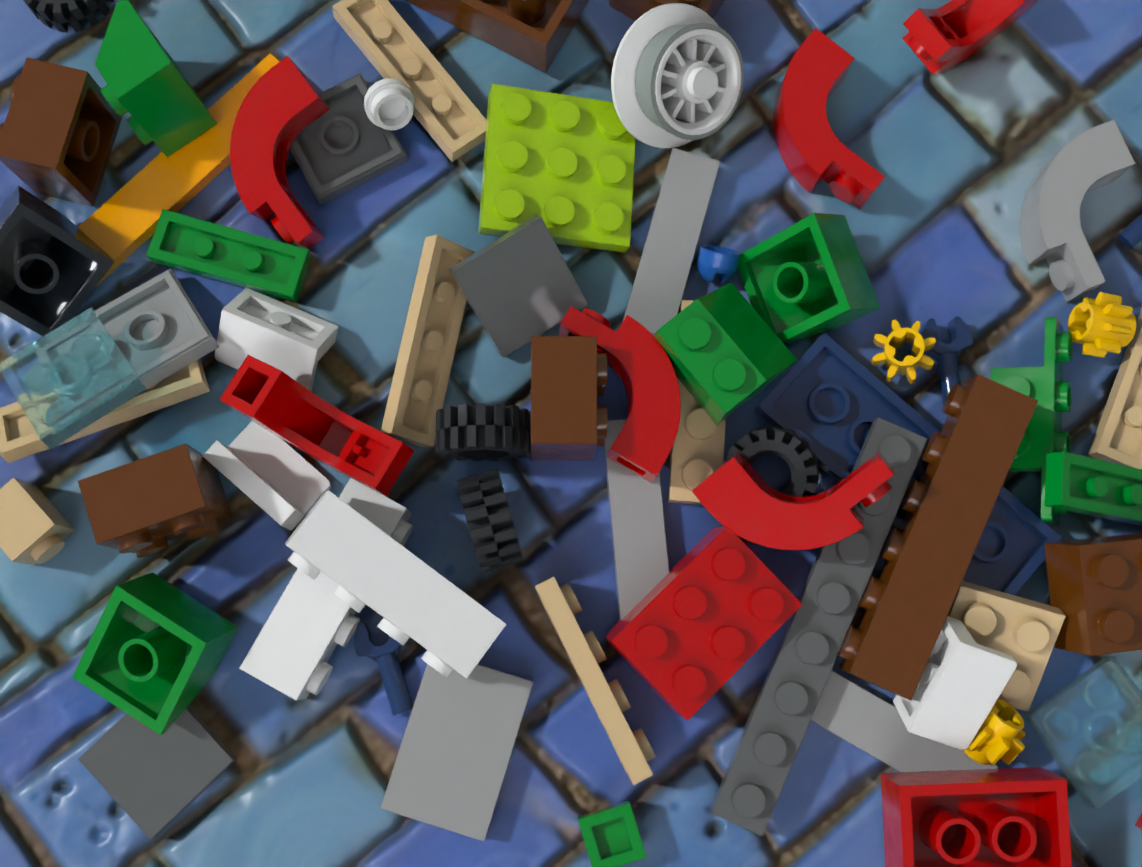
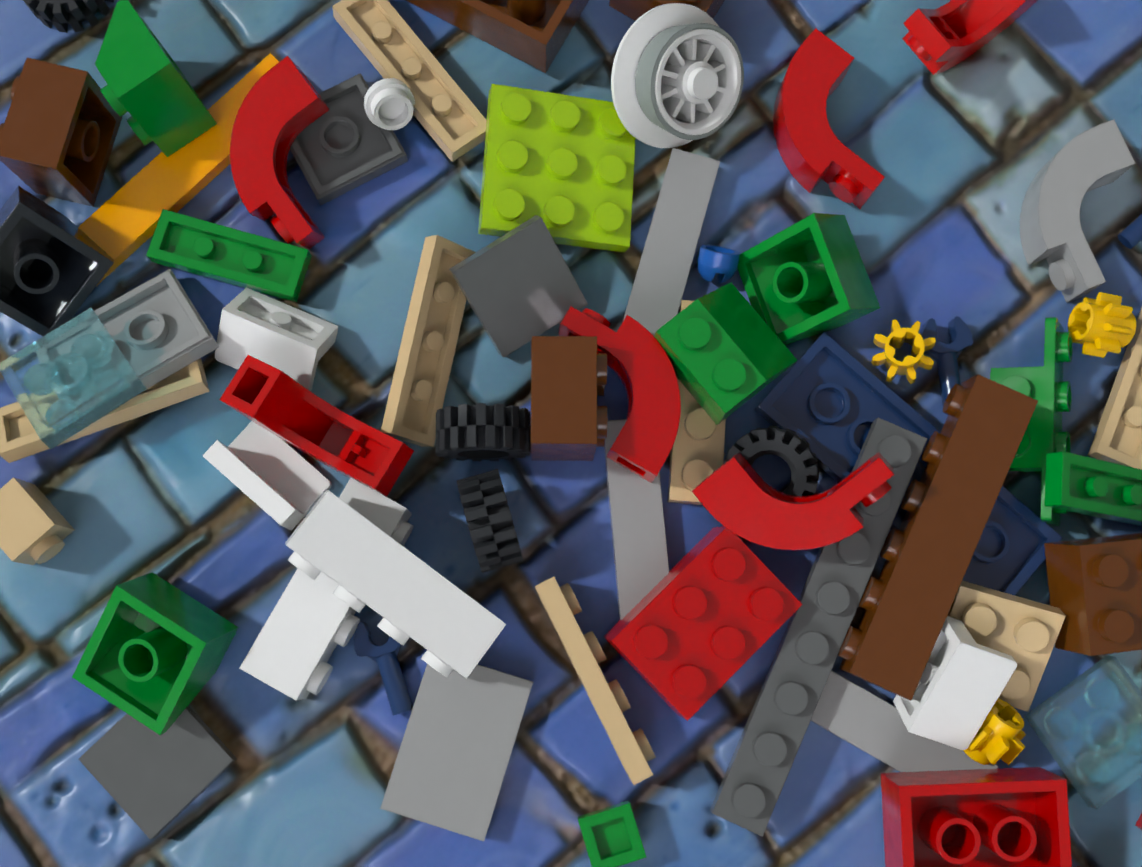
reddish brown brick [78,444,233,558] -> none

